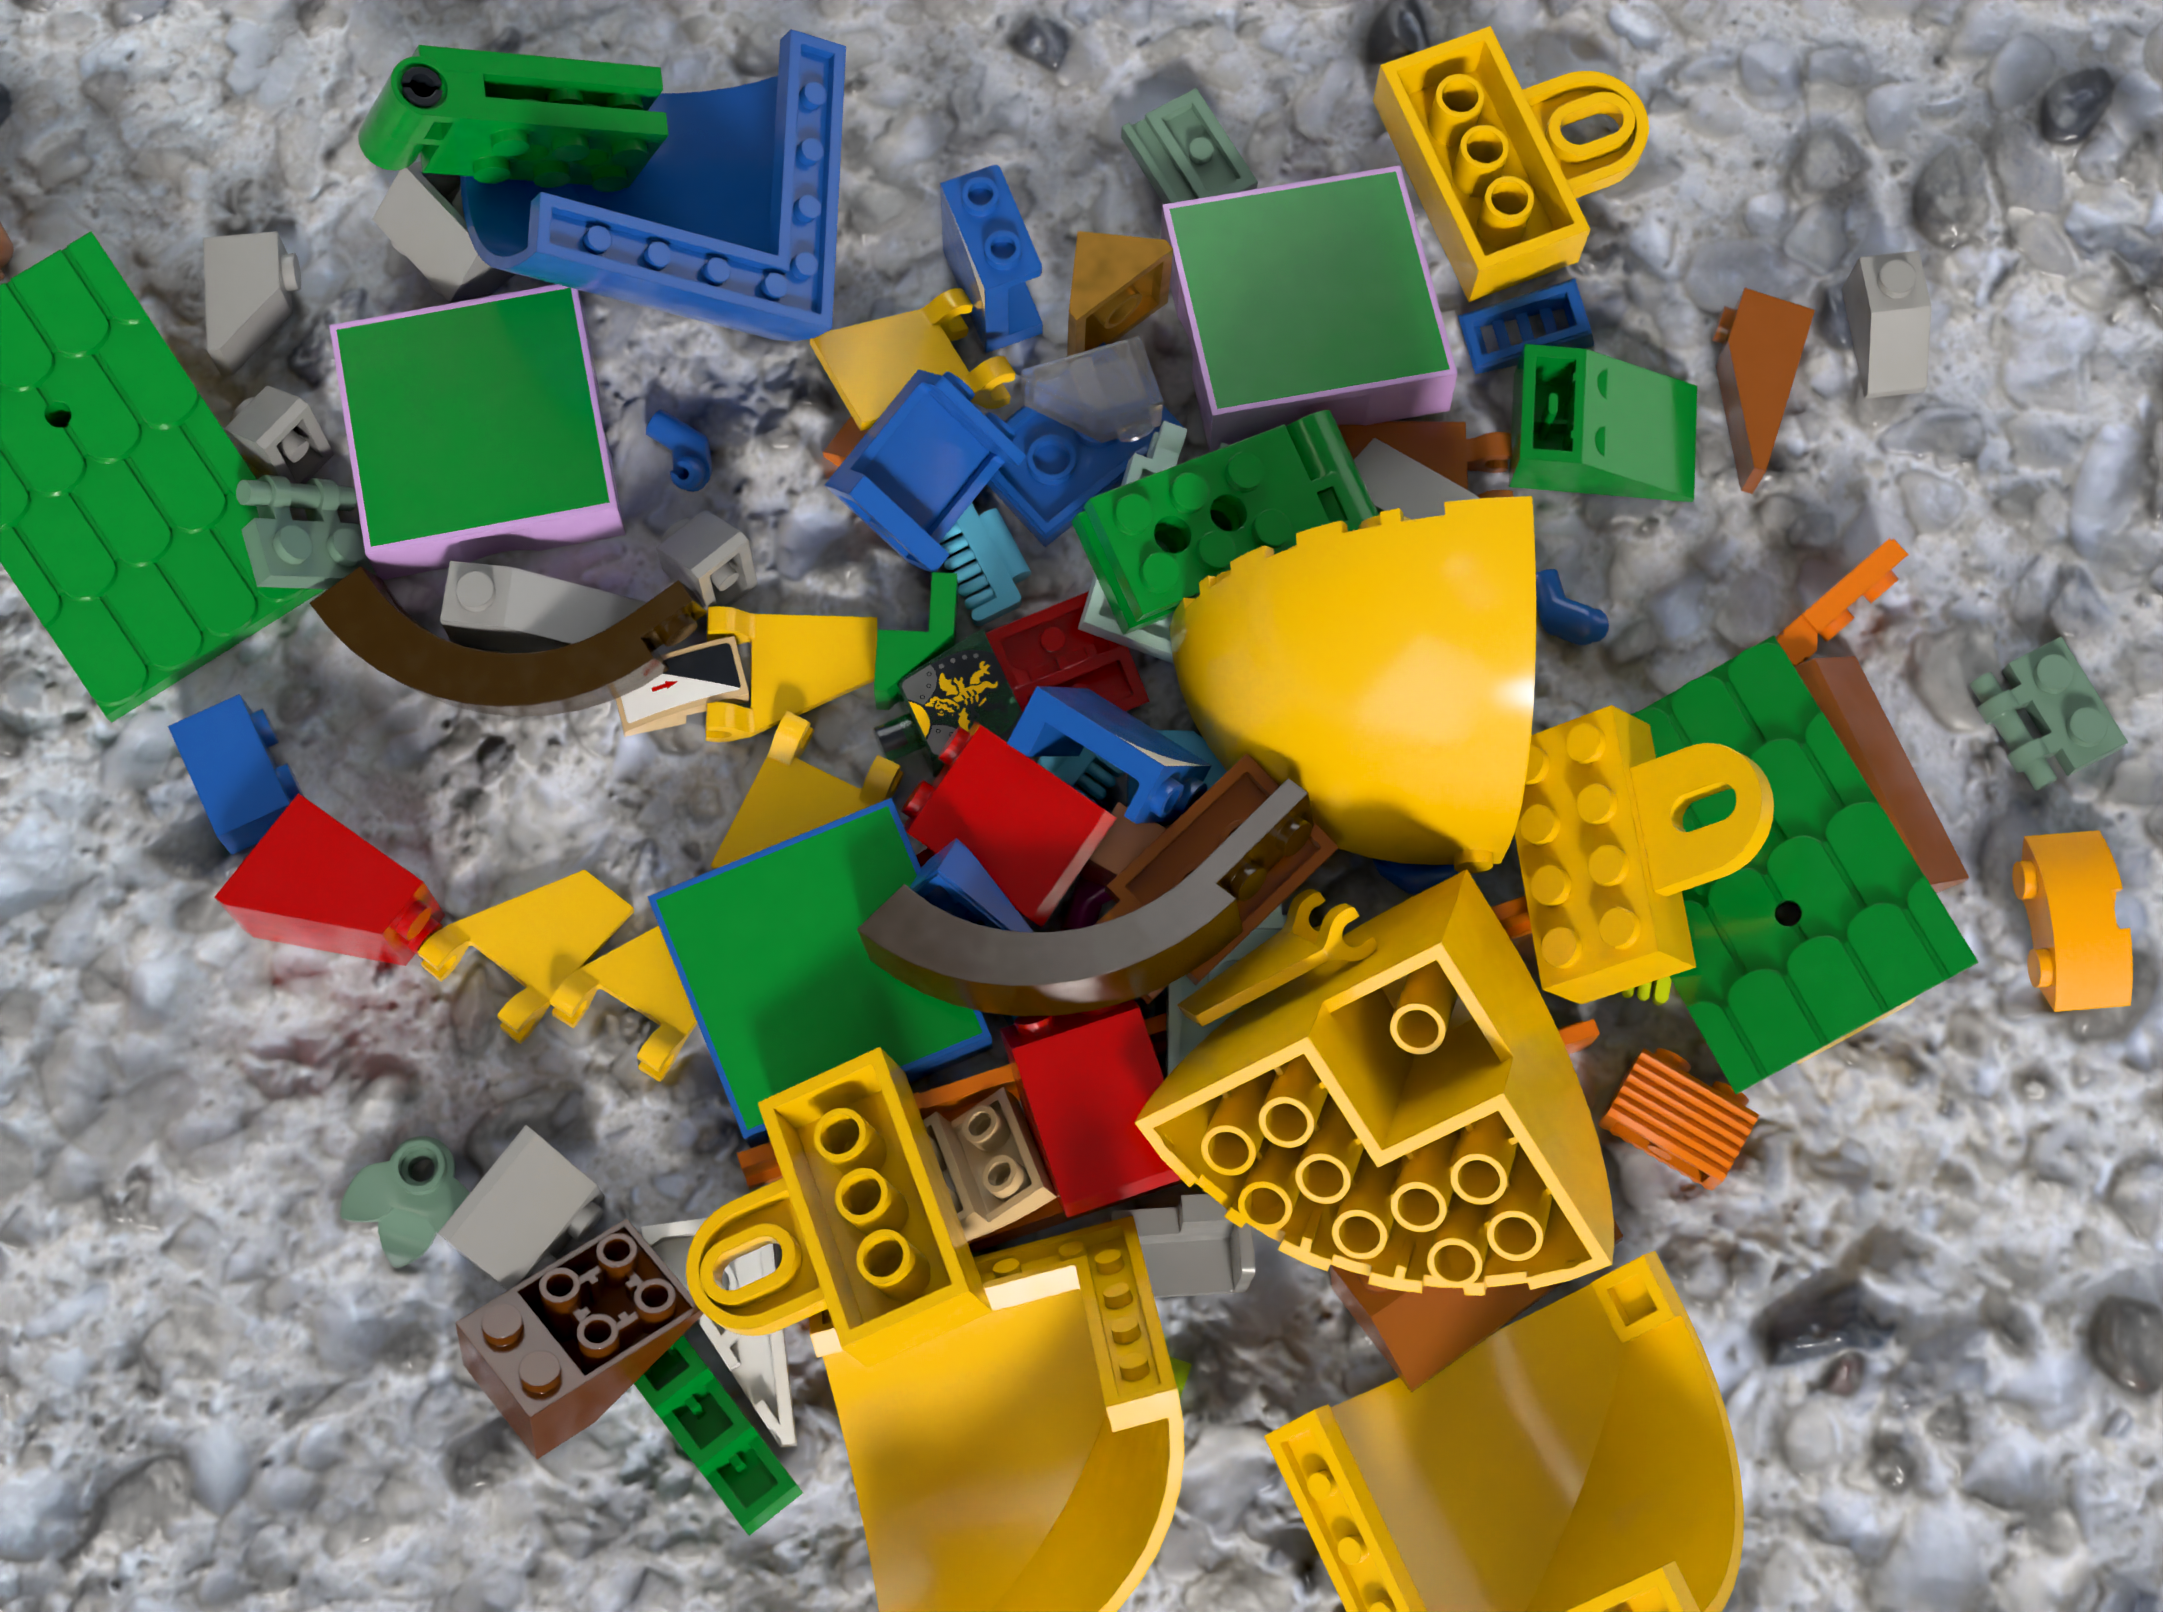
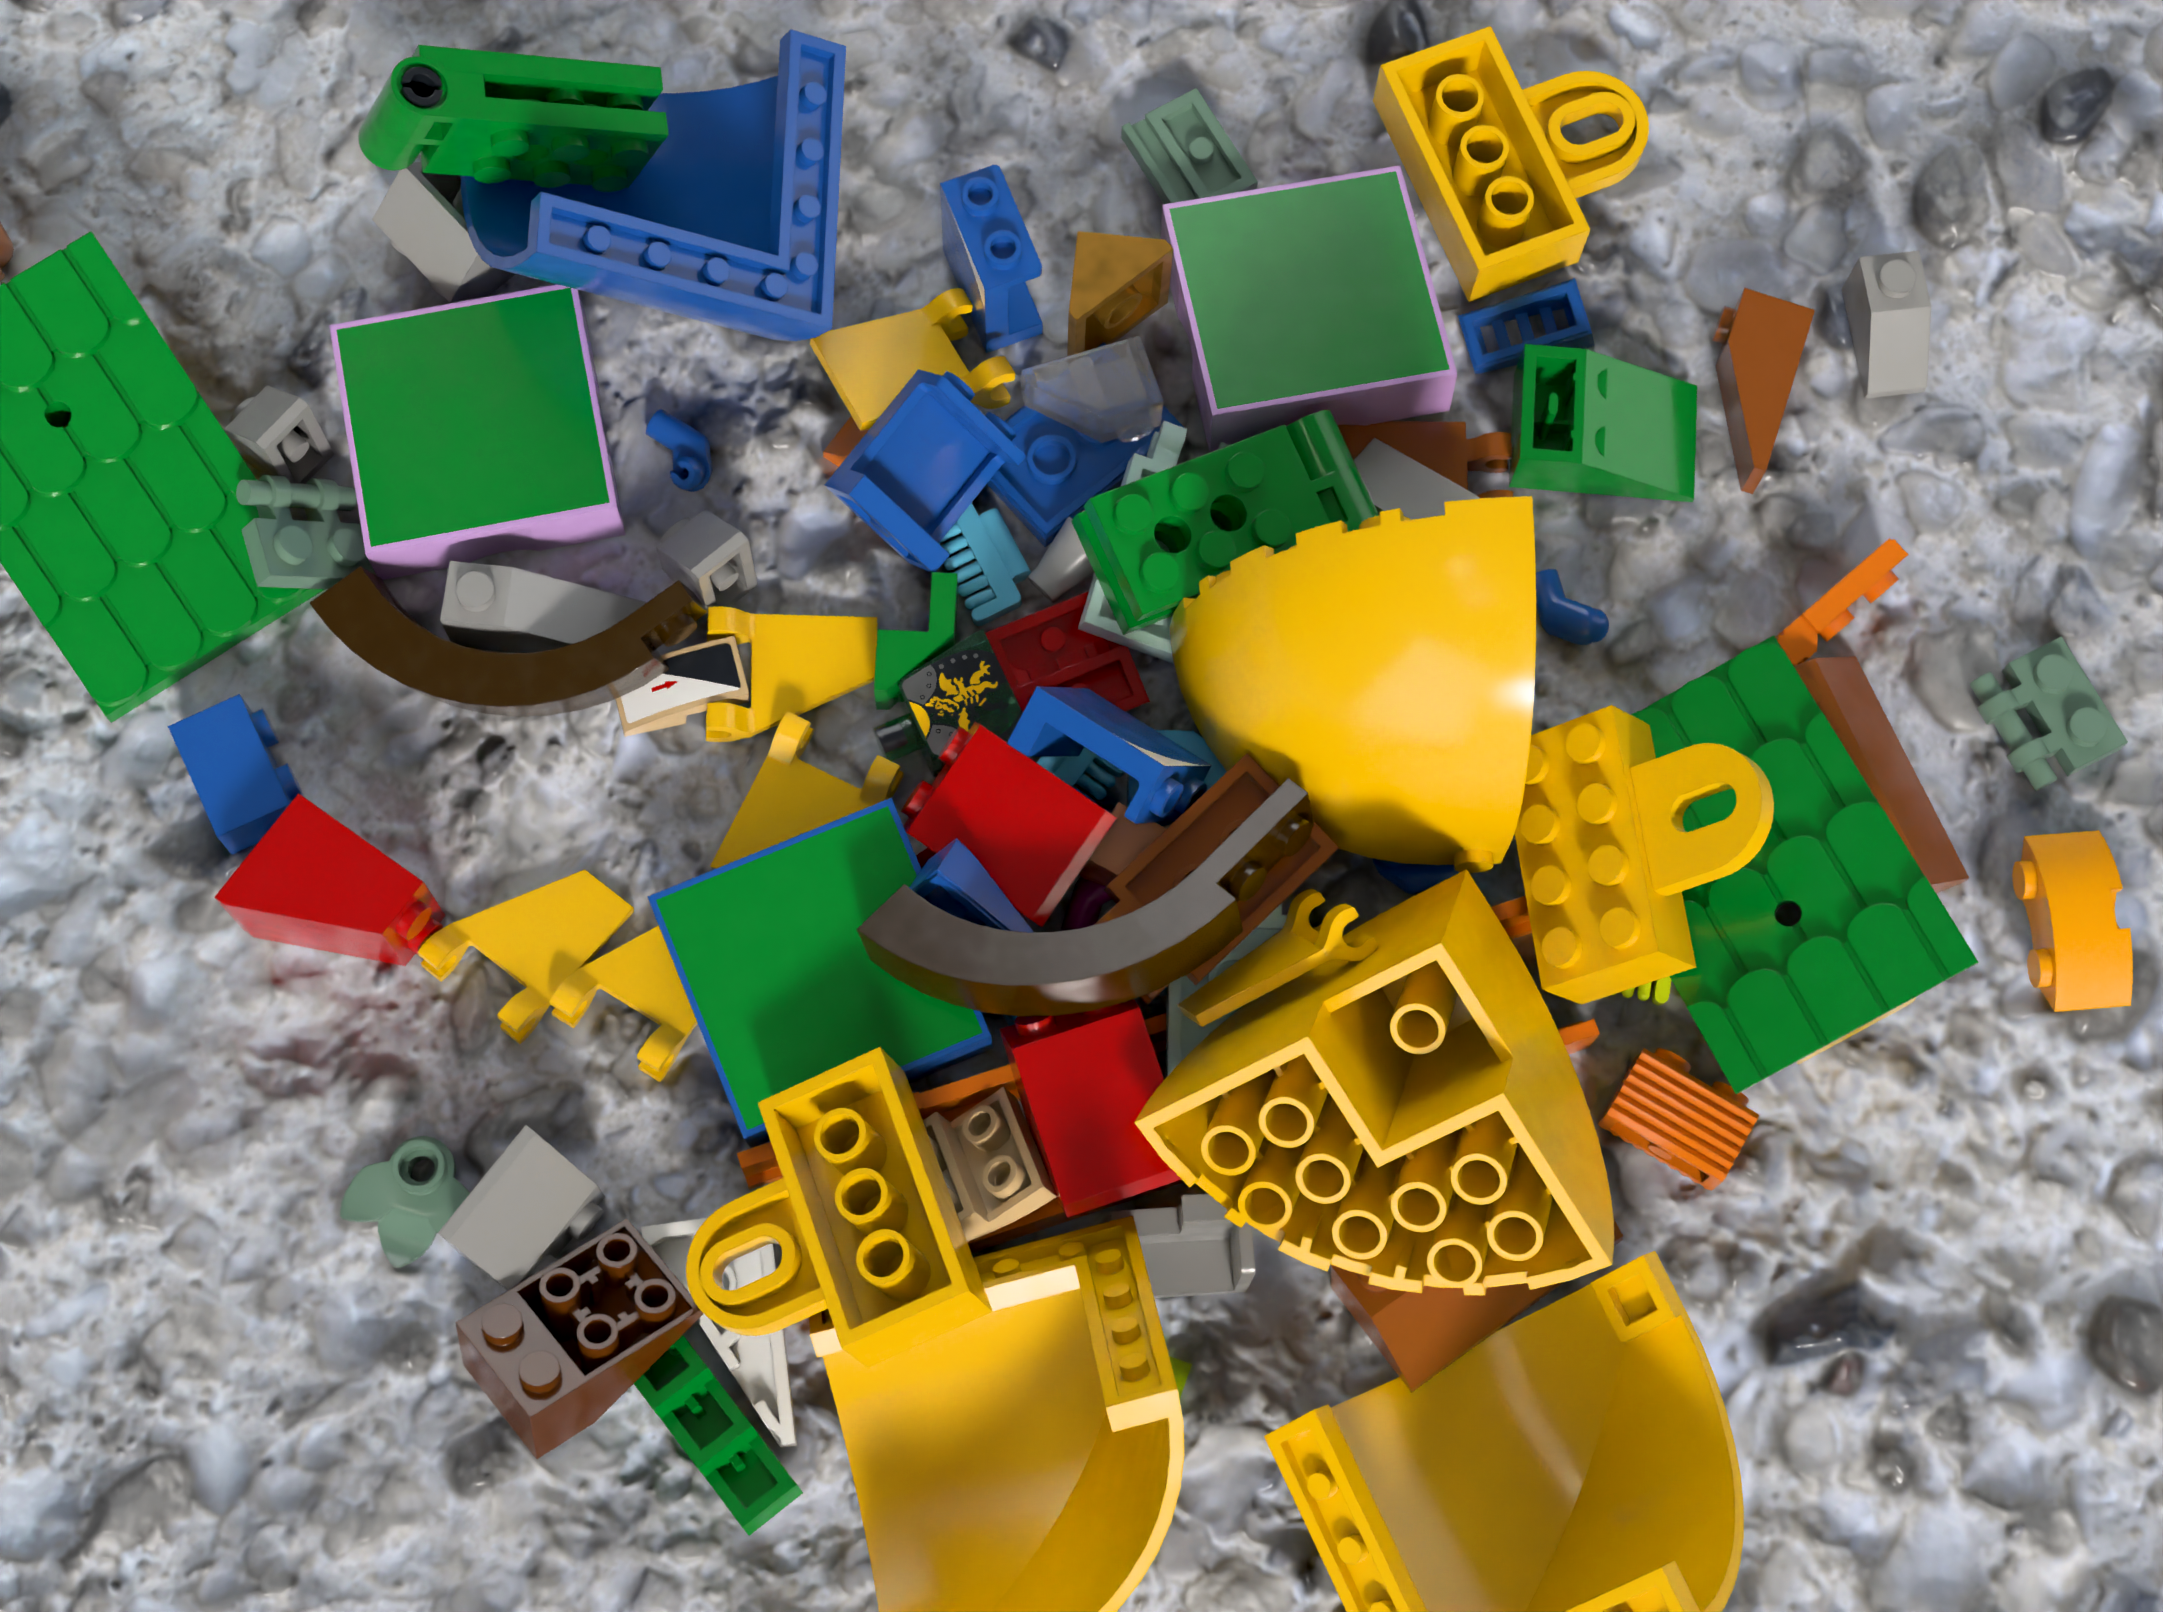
light grey slope [203,231,301,376] -> none
none -> light grey cone [1027,510,1094,603]

